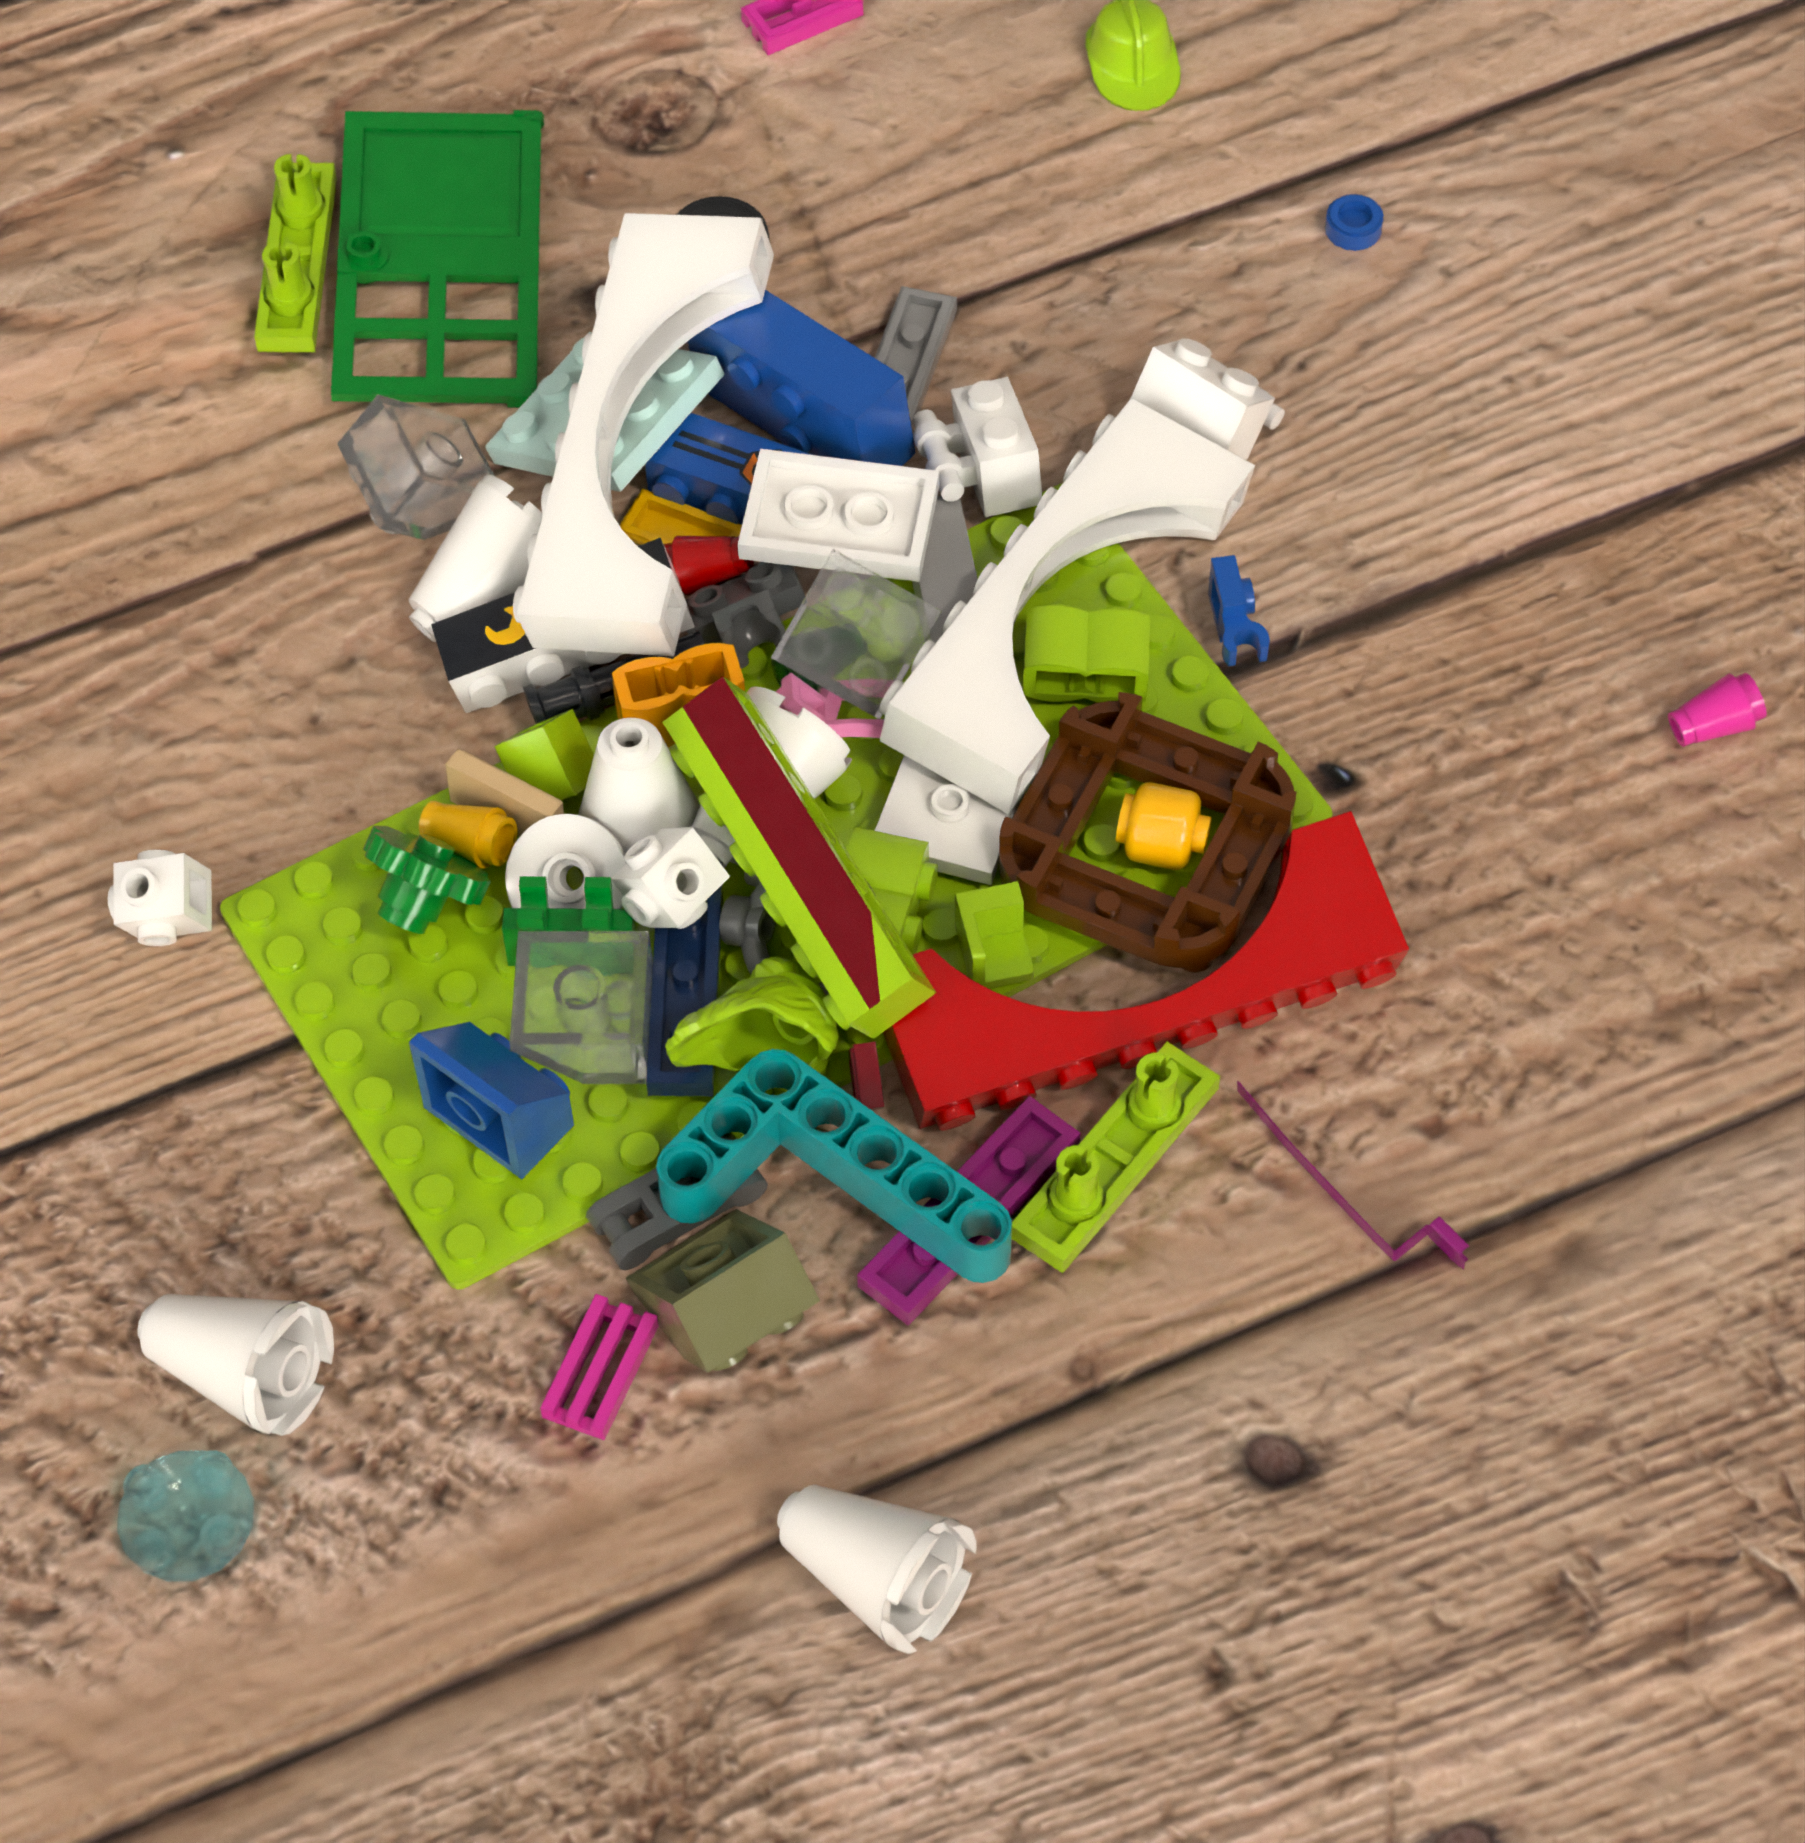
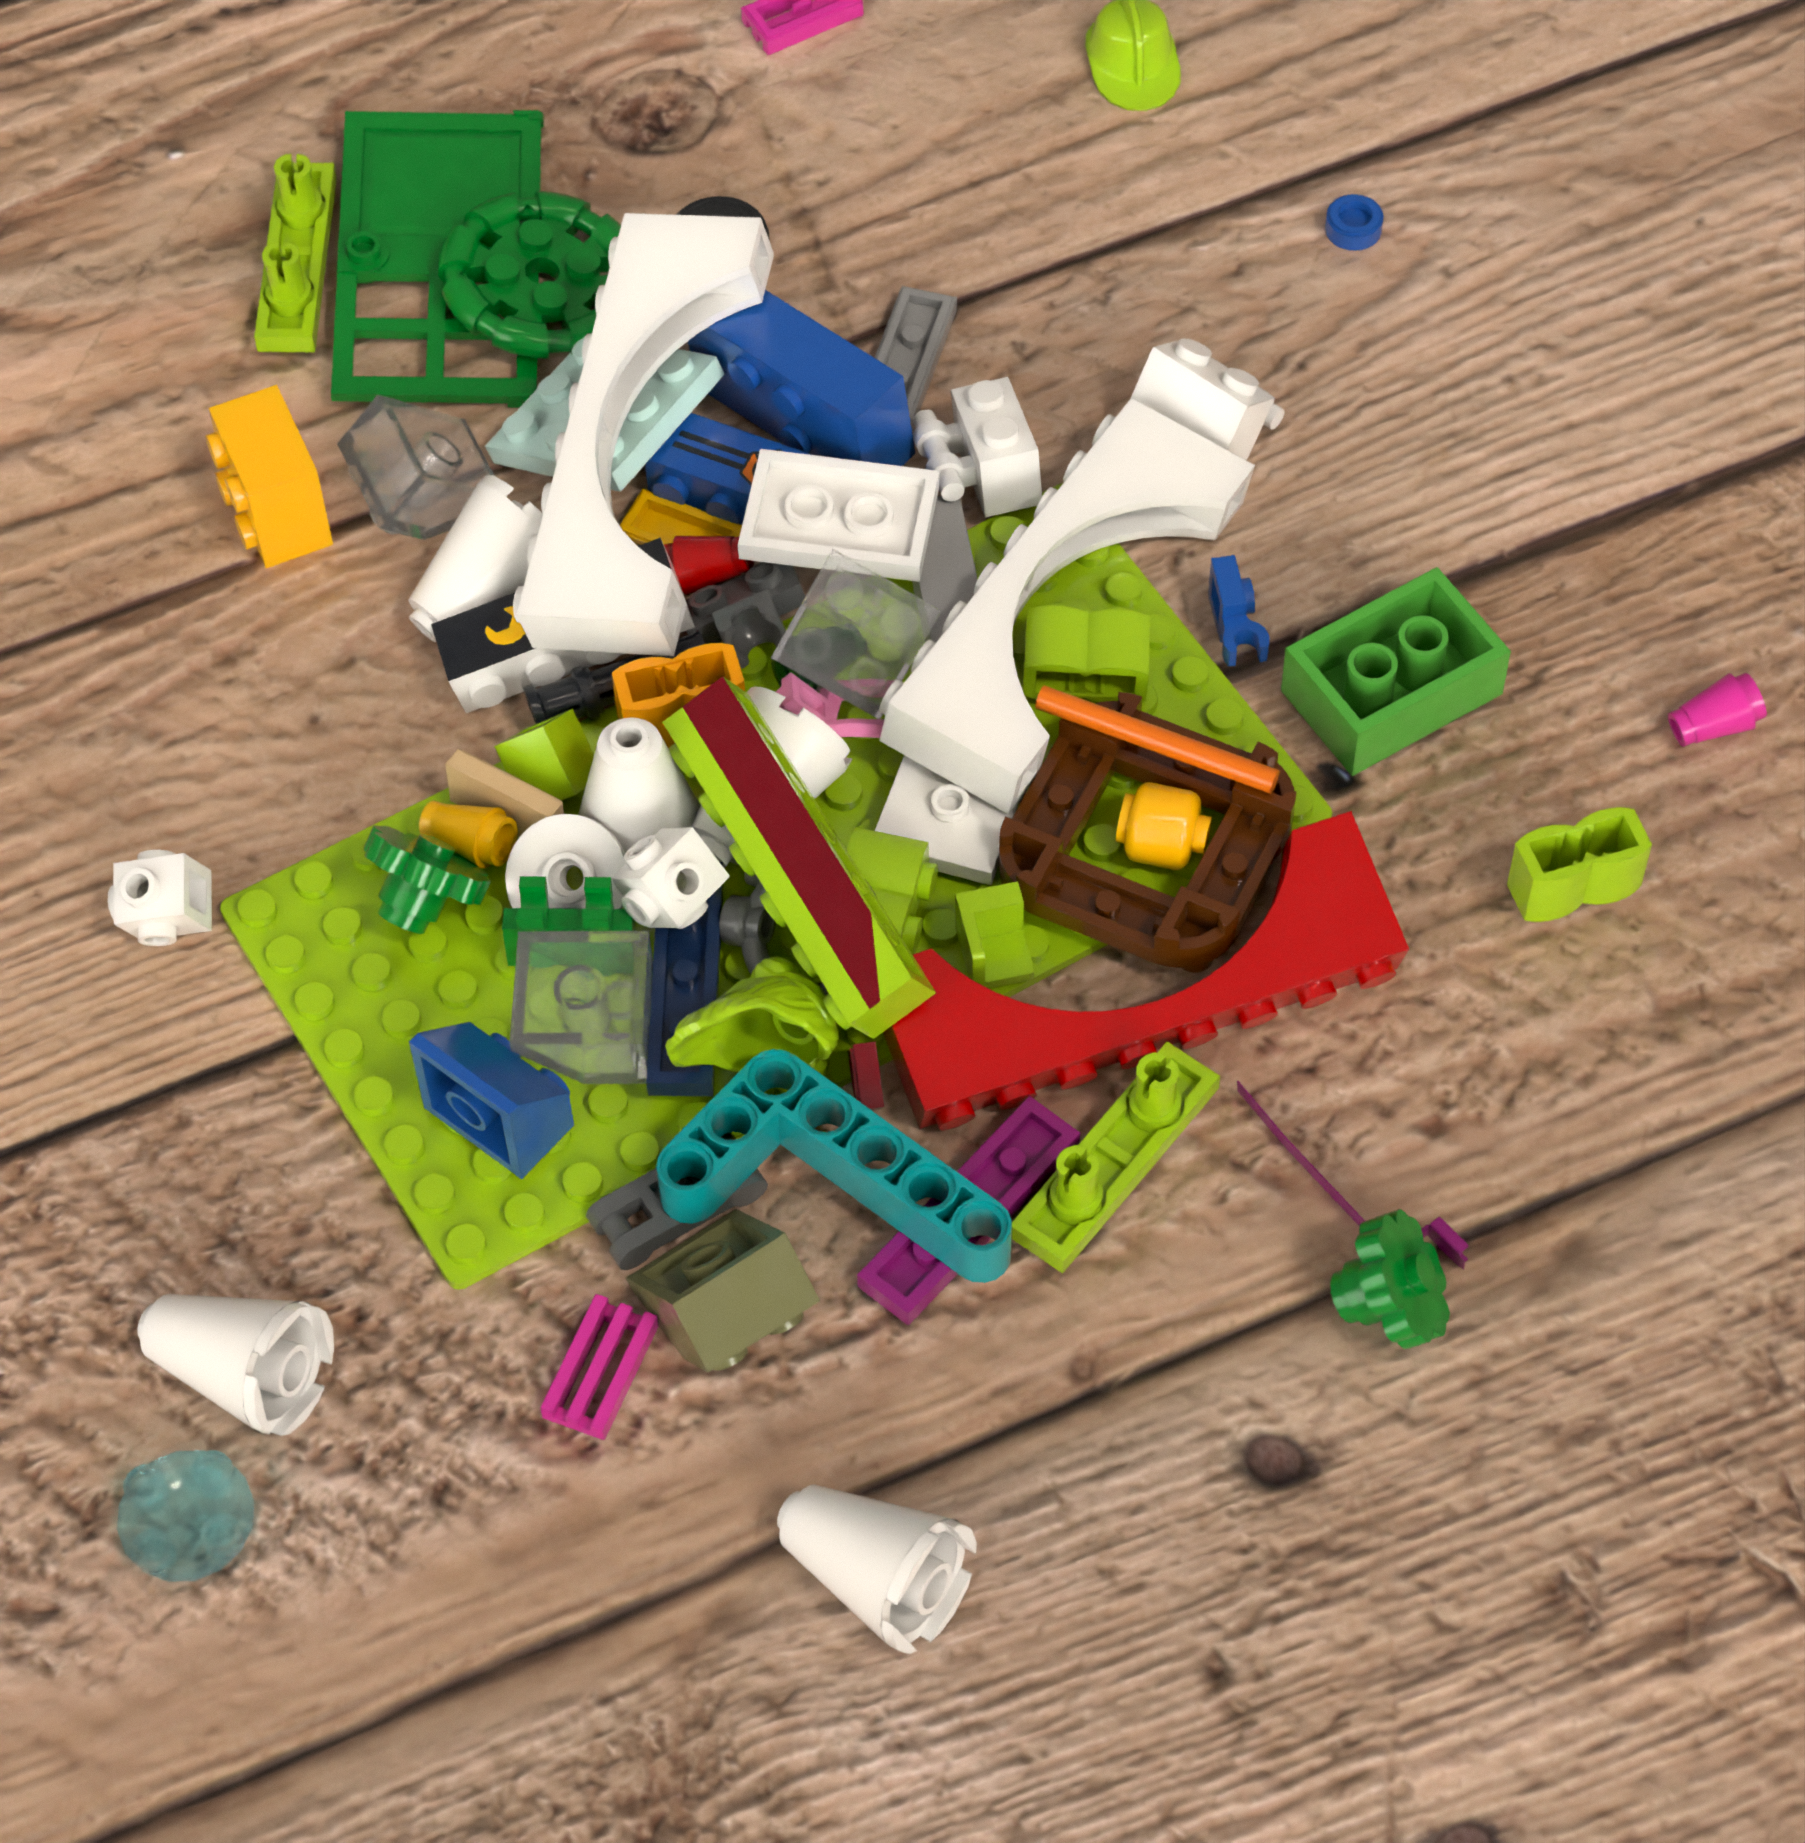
none -> yellow brick [205,385,333,569]
none -> green plate [438,191,621,359]
none -> orange bar [1035,685,1280,794]
none -> bright green brick [1281,567,1511,776]
none -> green plant [1330,1209,1450,1349]
none -> lime brick [1507,807,1652,922]

